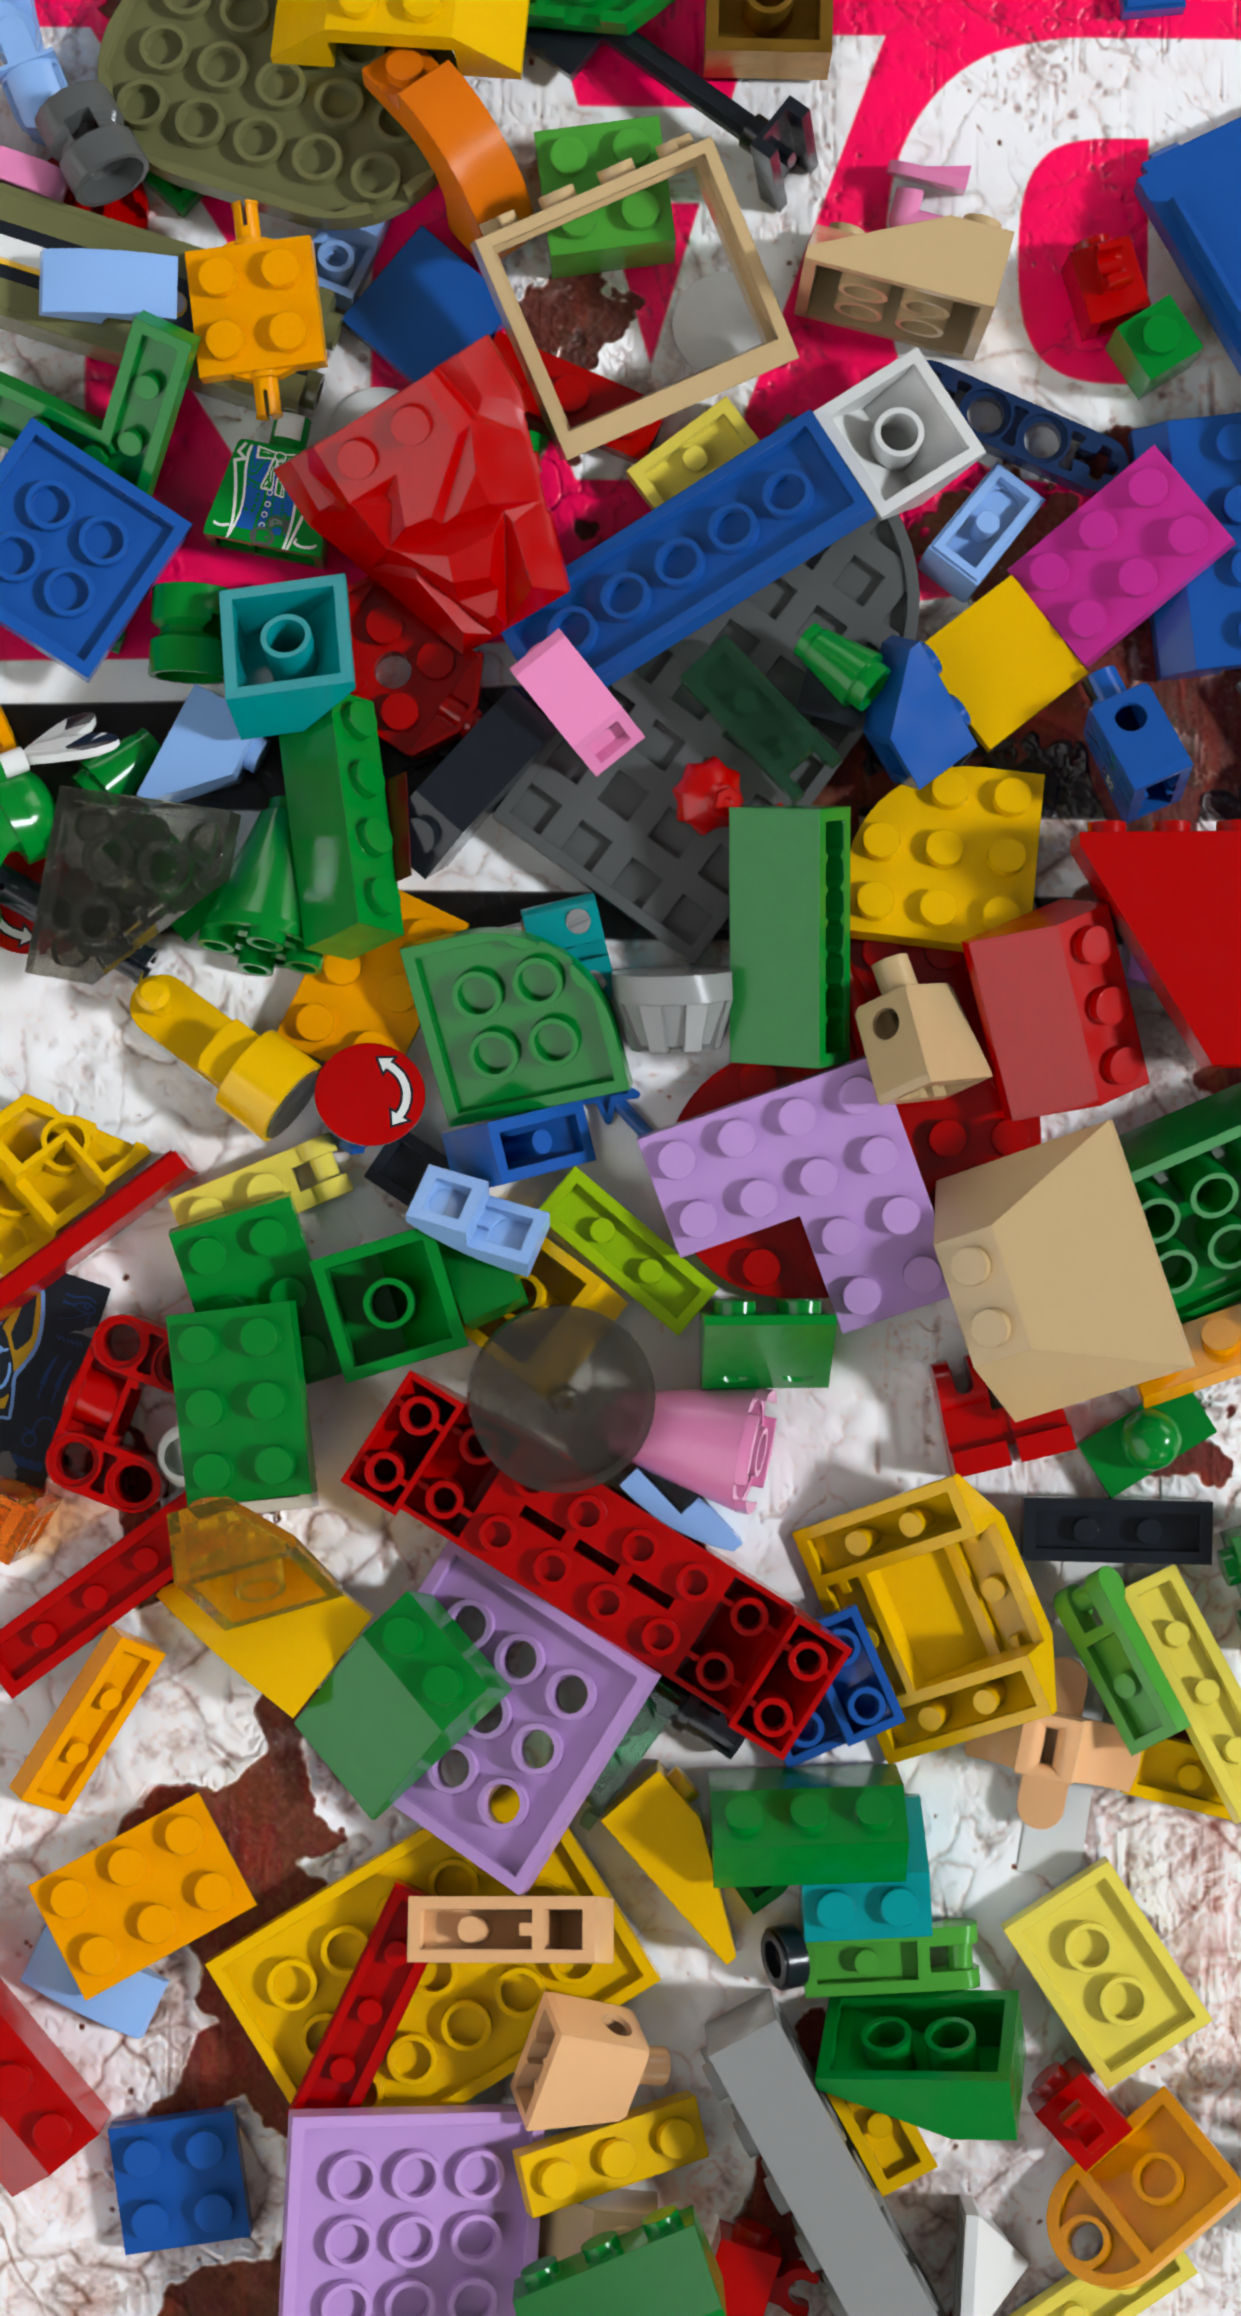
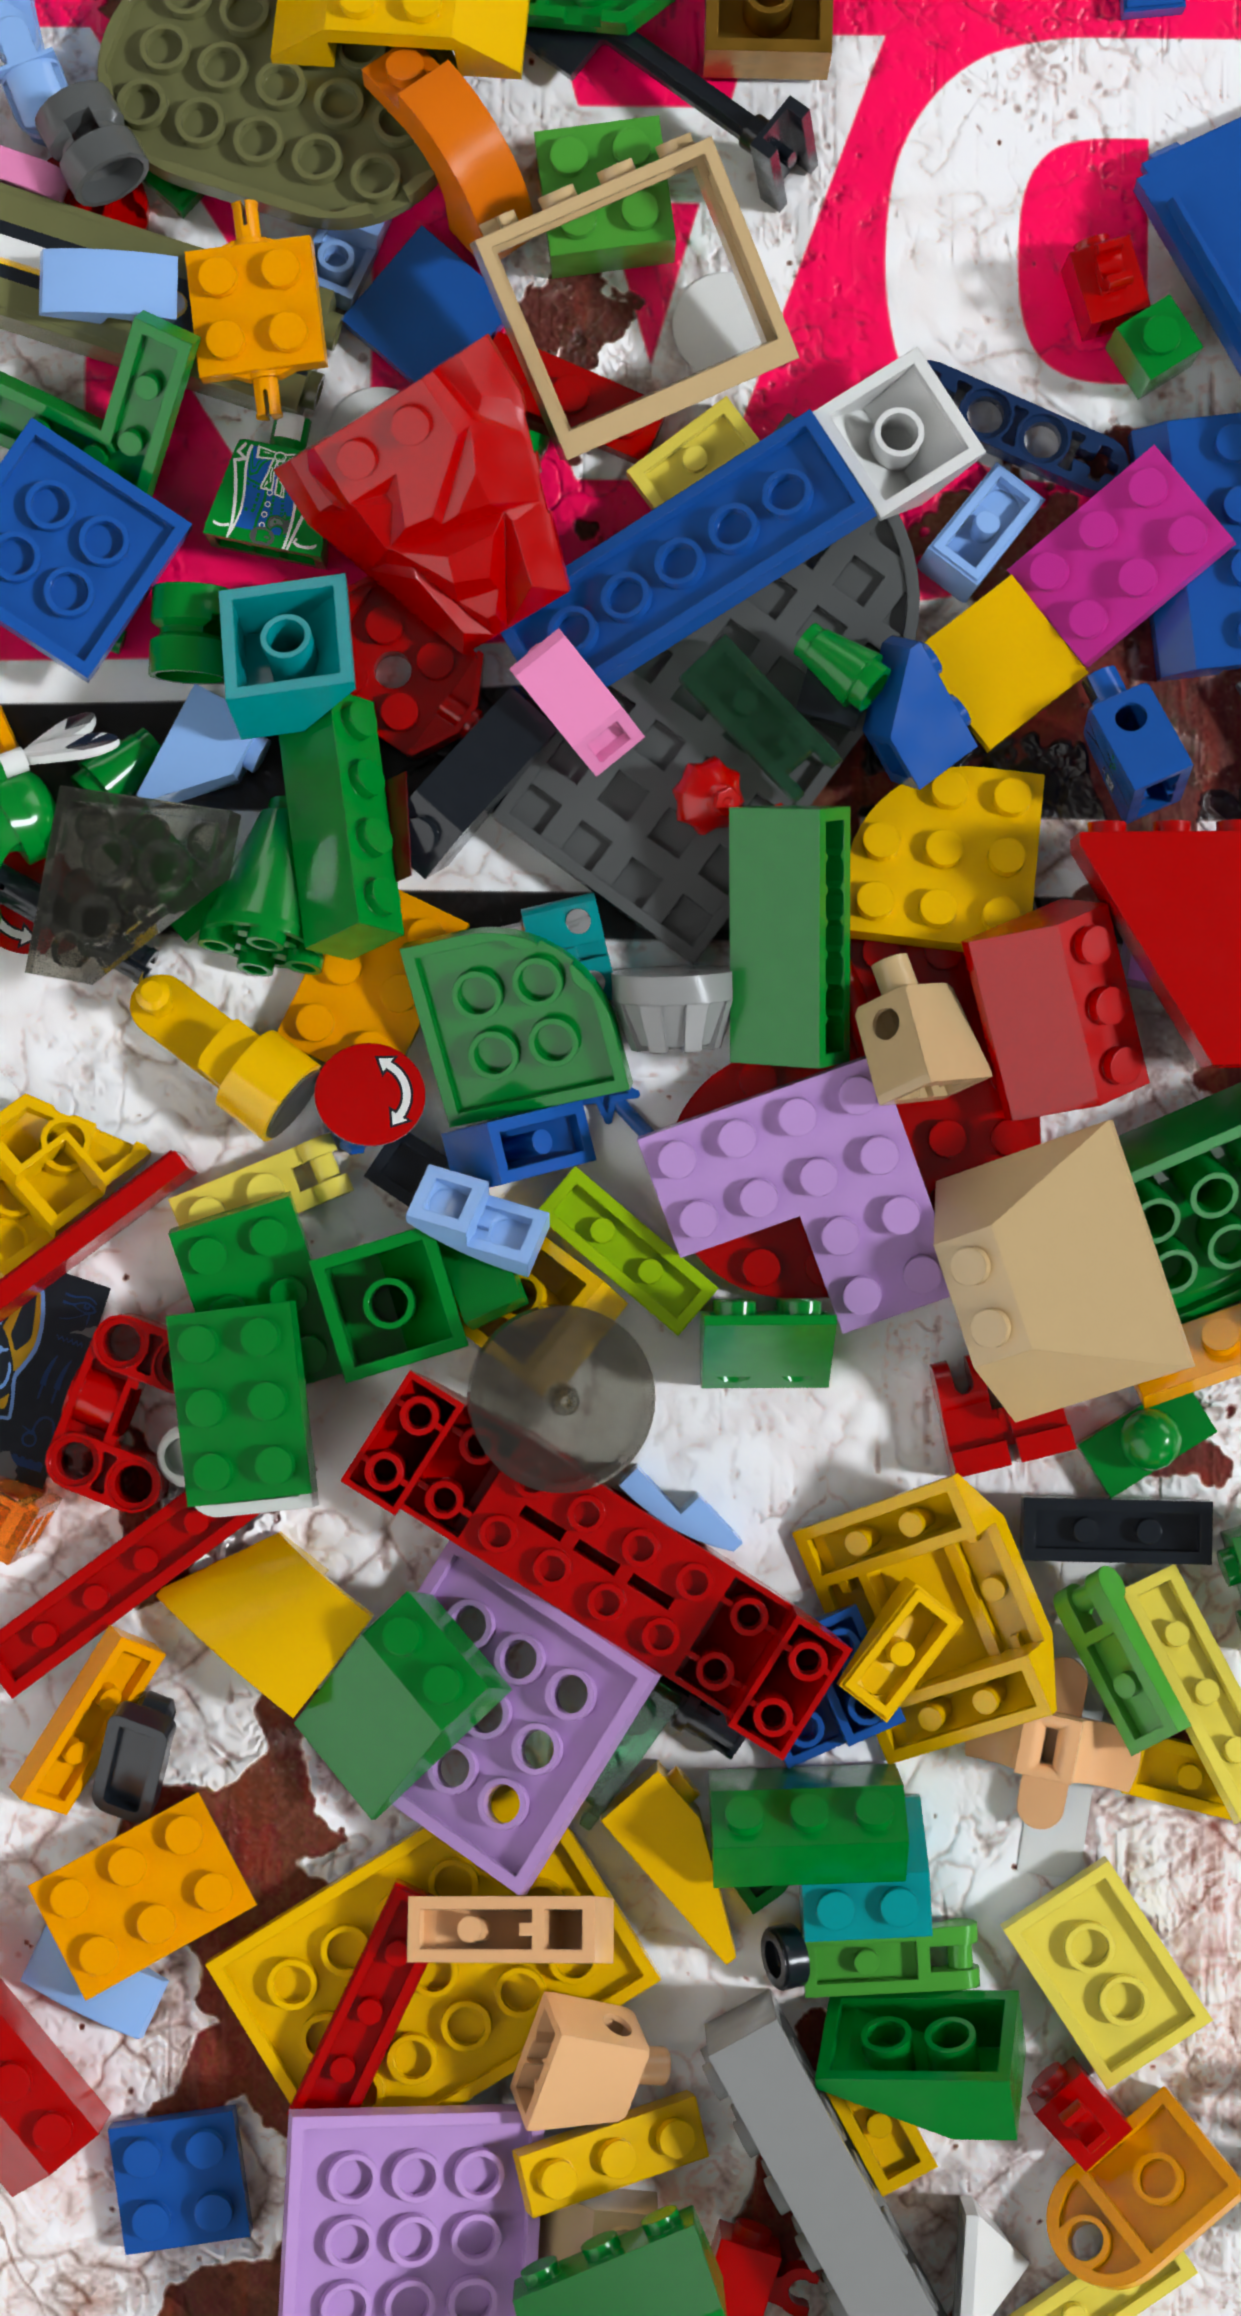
clear yellow slope [167,1496,343,1631] -> none
bright pink cone [598,1387,777,1515] -> none
tan slope [794,213,1015,361] -> none
bright pink piece [886,160,972,228] -> none
none -> black piece [92,1691,176,1823]
none -> yellow slope [836,1576,964,1723]

